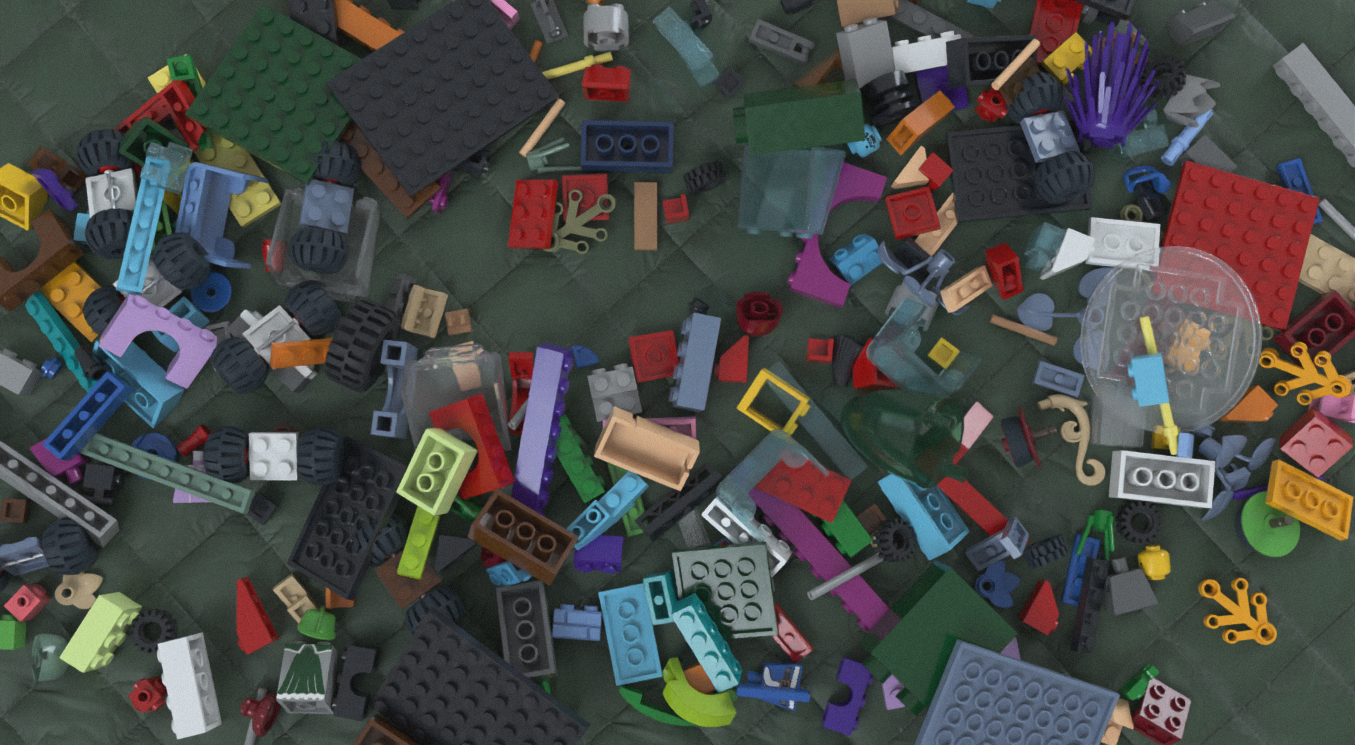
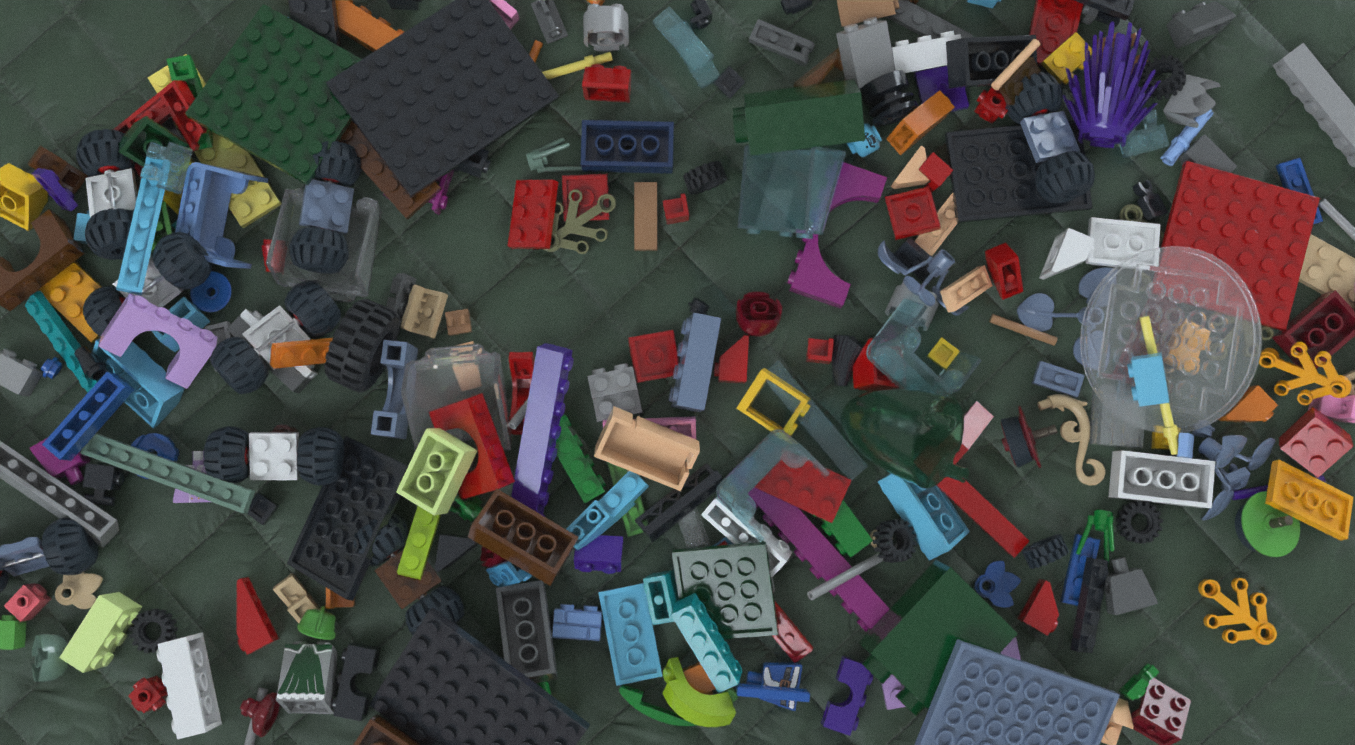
reddish brown plate [0,498,30,523] -> none
red pin [177,424,212,457] -> none
light nougat bar [519,98,566,158] -> none
blue tile [572,345,599,369] -> none
dark azure bracket [829,233,883,286] -> none
reddish brown plate [855,503,887,535] -> none
sand blue bracket [965,516,1029,571] -> none
clear light blue hips [1024,222,1066,271] -> none
blue piece [1123,165,1172,194] -> none
yellow head [1138,545,1171,580] -> none

